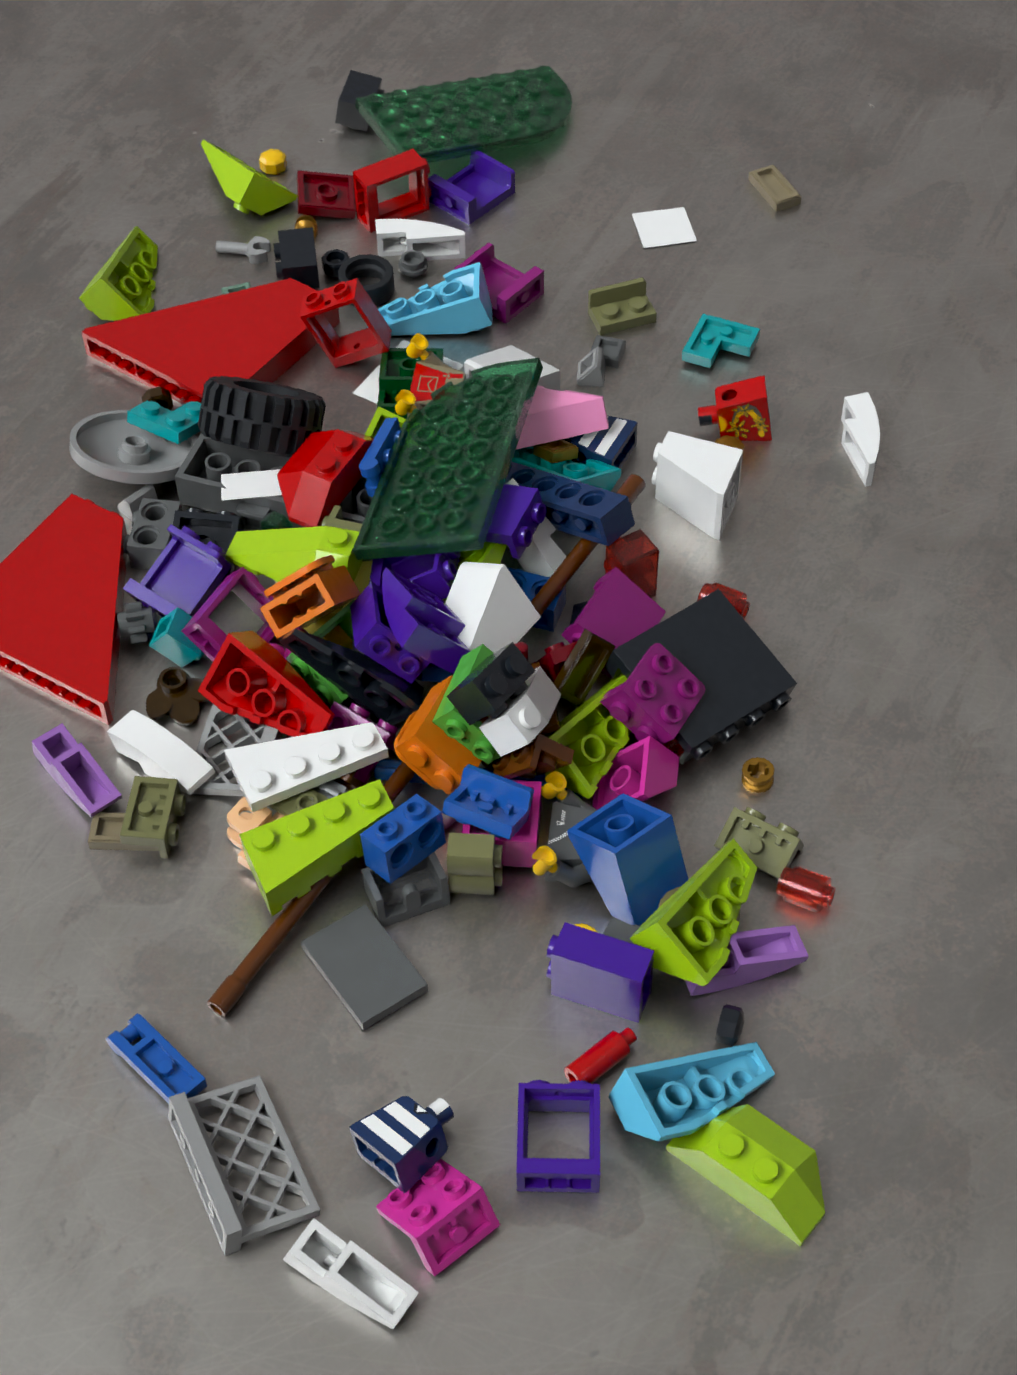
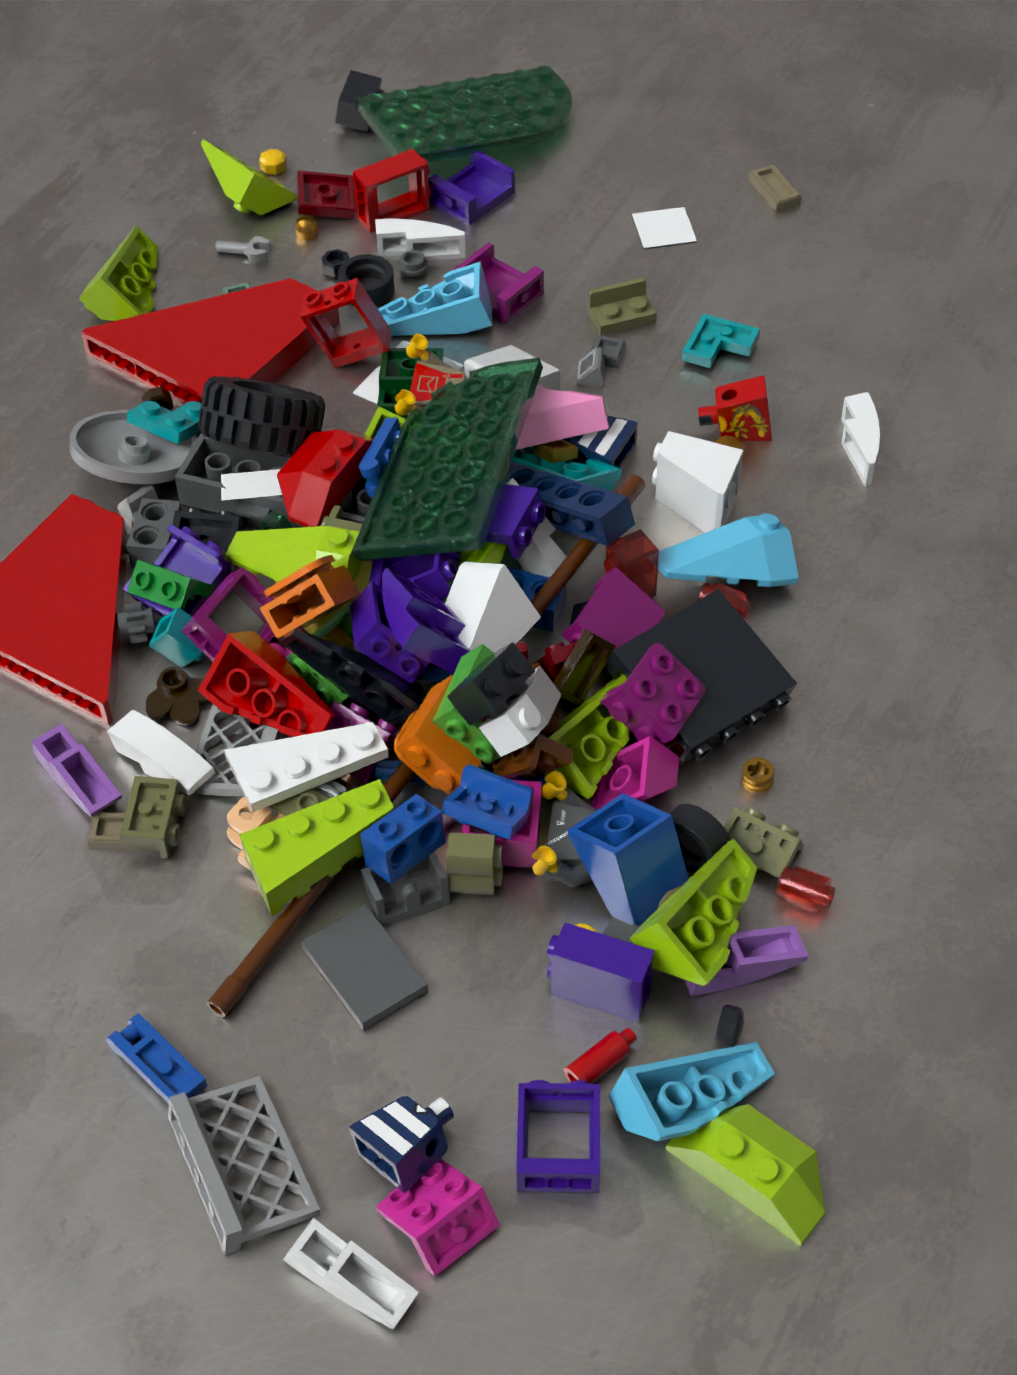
black brick [273,227,320,289] -> none
none -> green bracket [128,560,213,610]
none -> medium azure wedge [650,513,799,587]
none -> black tyre [670,803,730,873]

